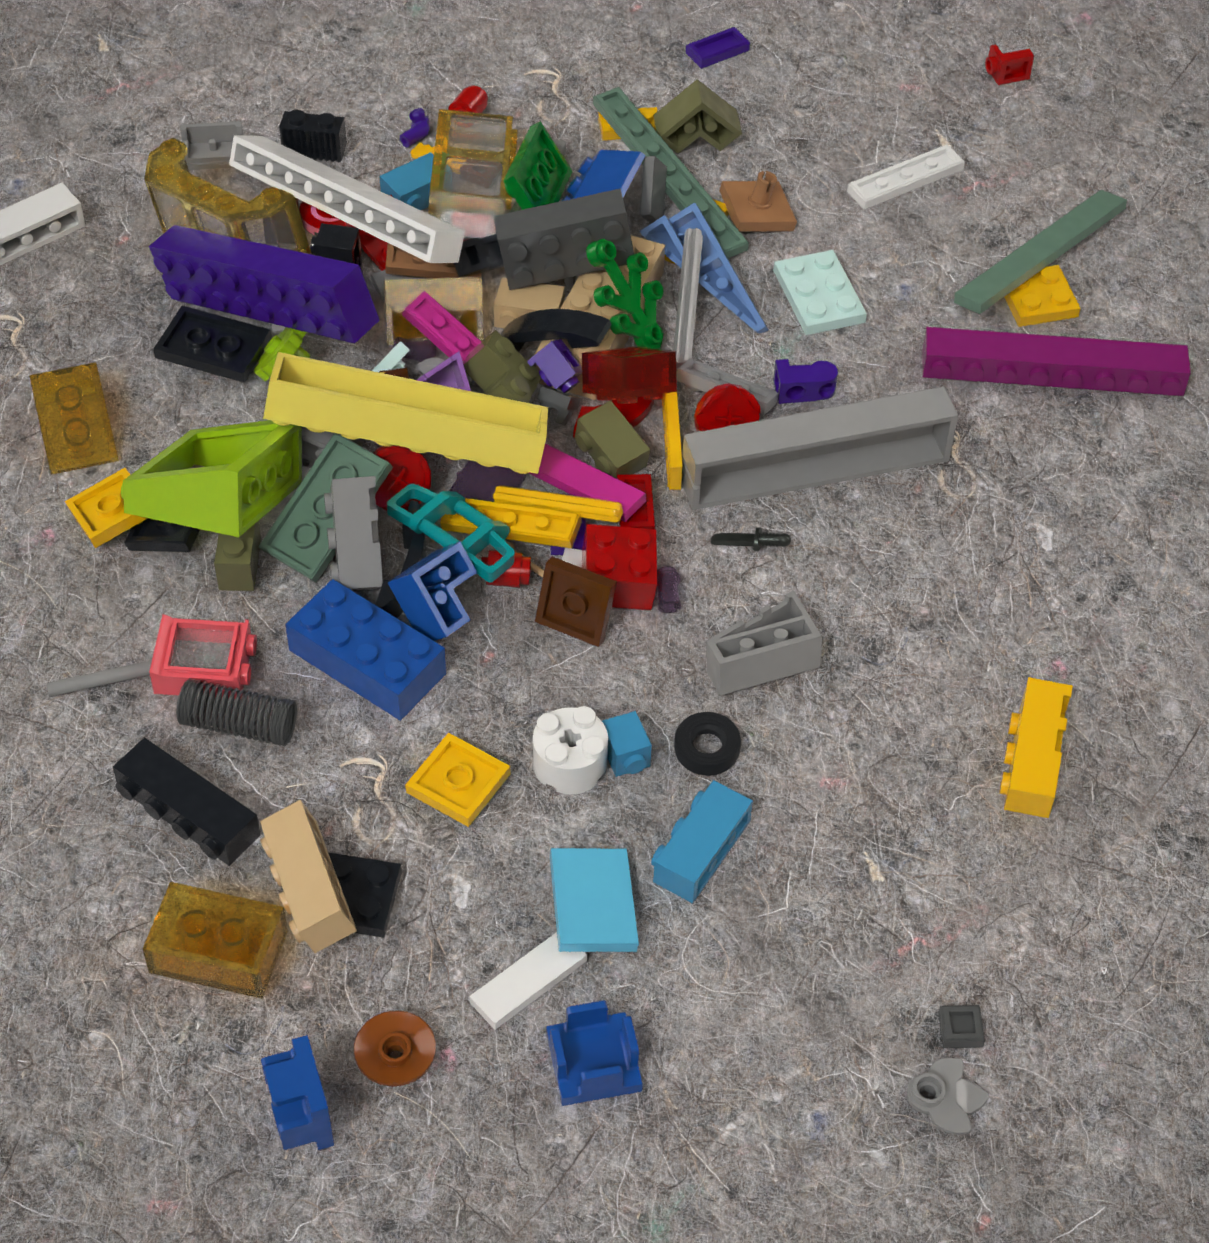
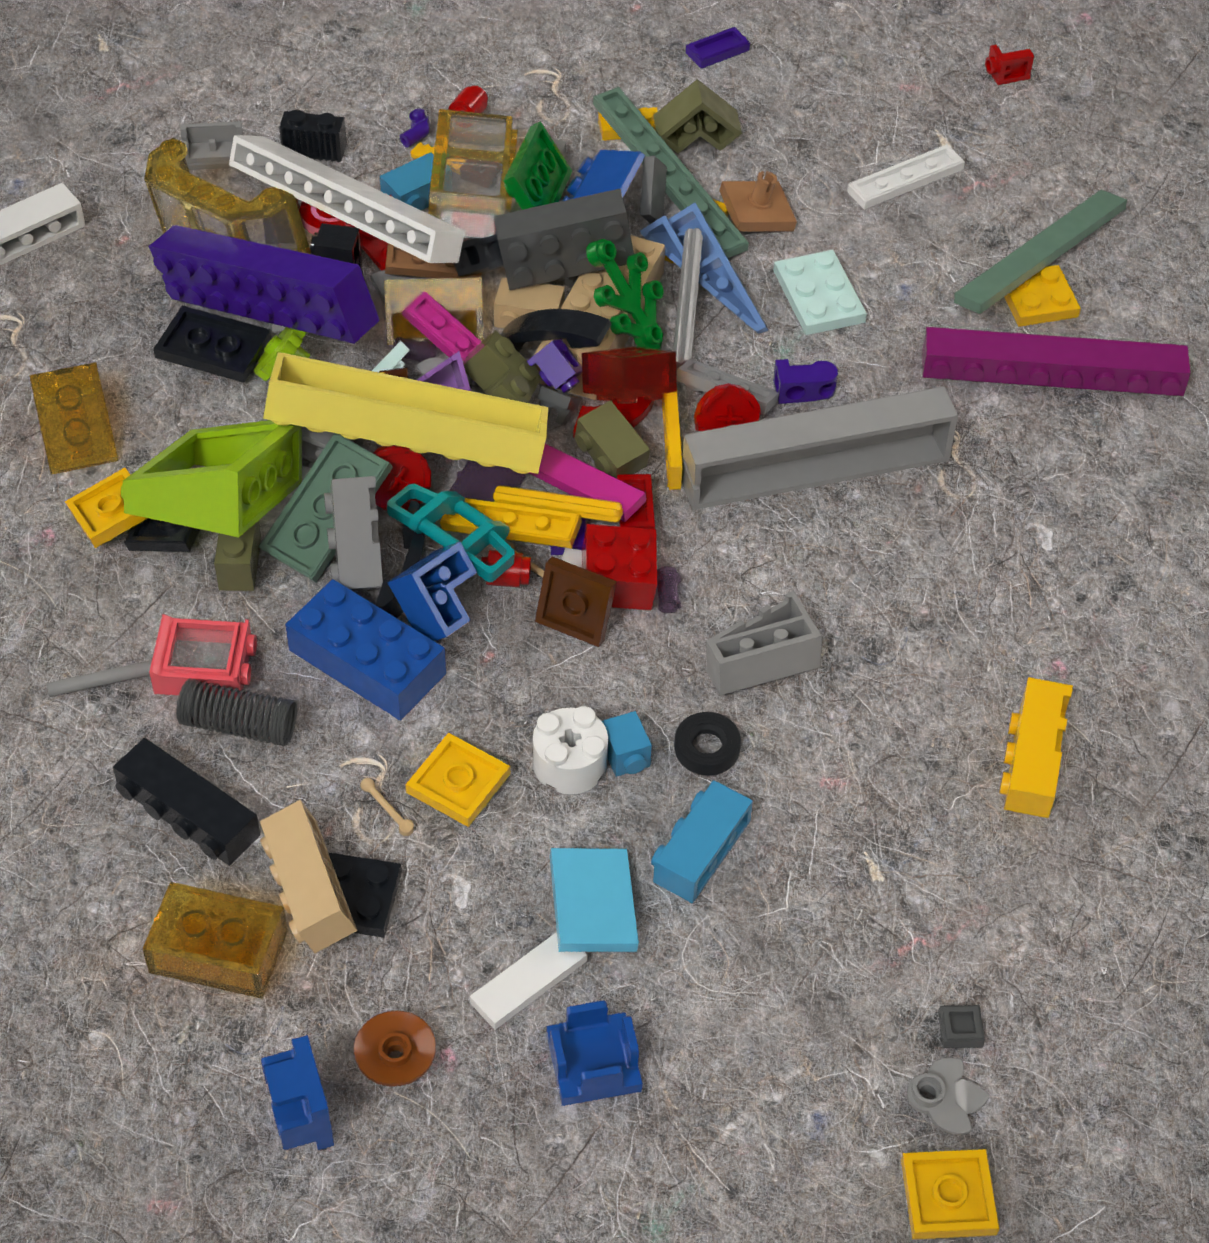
pearl dark grey piece [710,527,791,551] -> none
none -> tan hinge [360,778,414,836]
none -> yellow plate [901,1149,999,1240]

